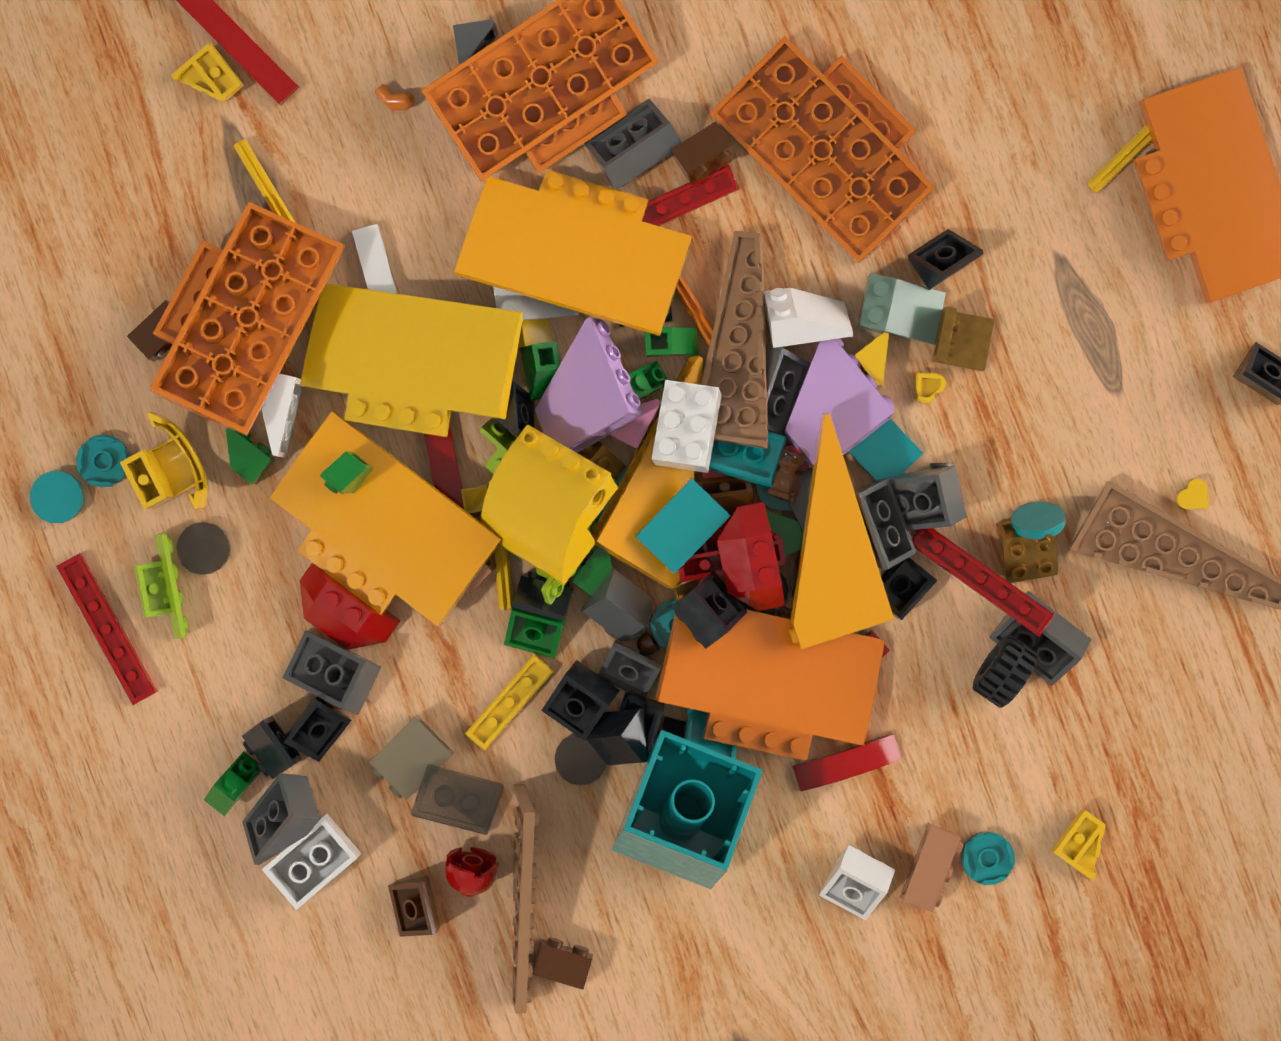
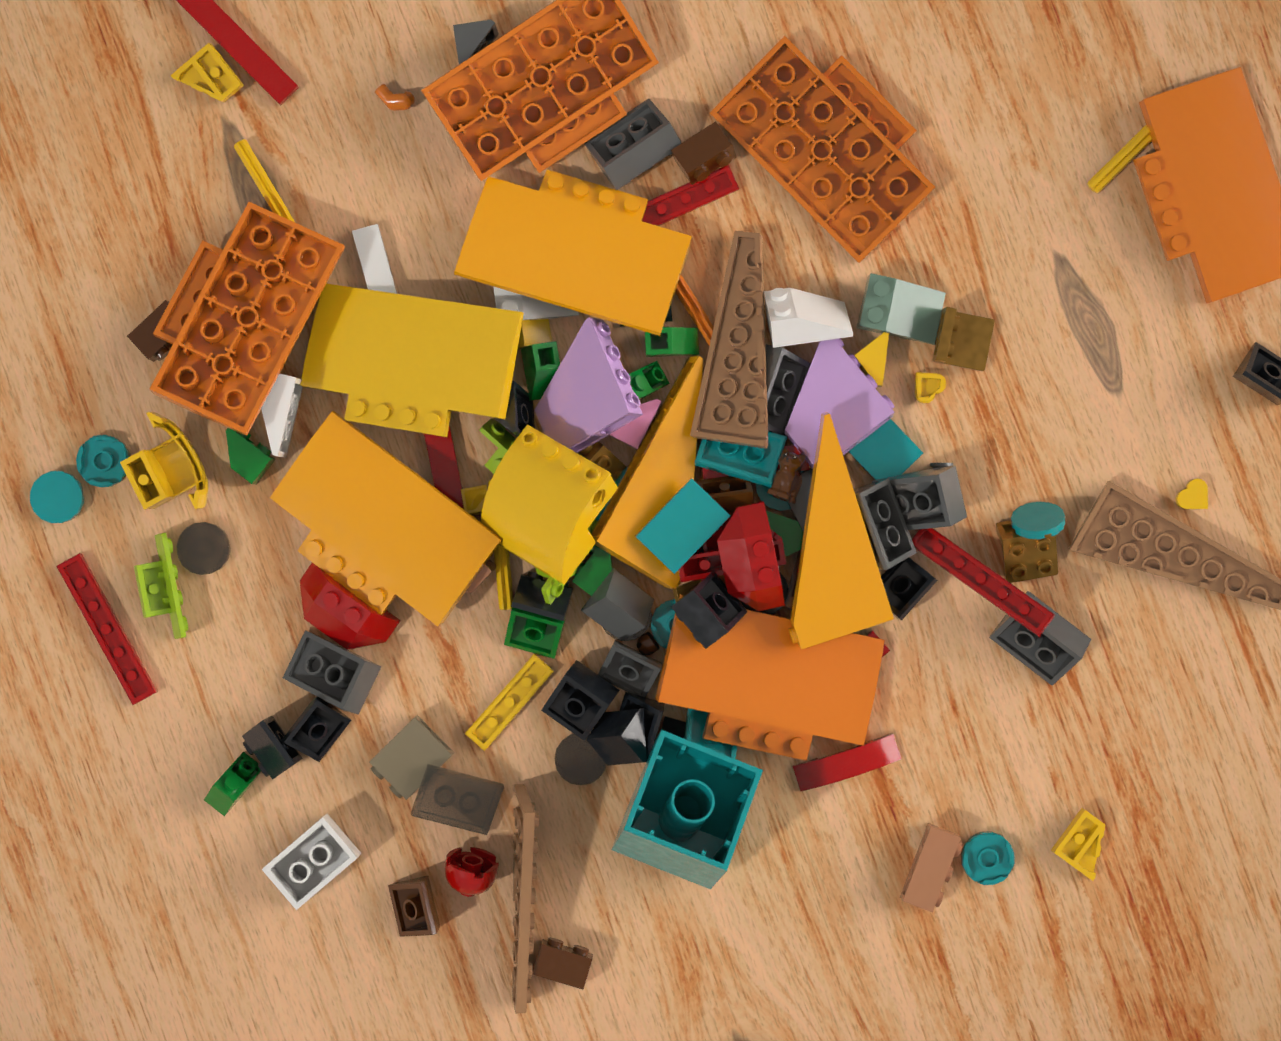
dark grey slope [242,773,320,865] -> none
green slope [320,451,373,494] -> none
white brick [652,380,722,473] -> none
white slope [819,845,895,920] -> none
black slope [908,229,984,290] -> none
black tyre [972,635,1038,708] -> none

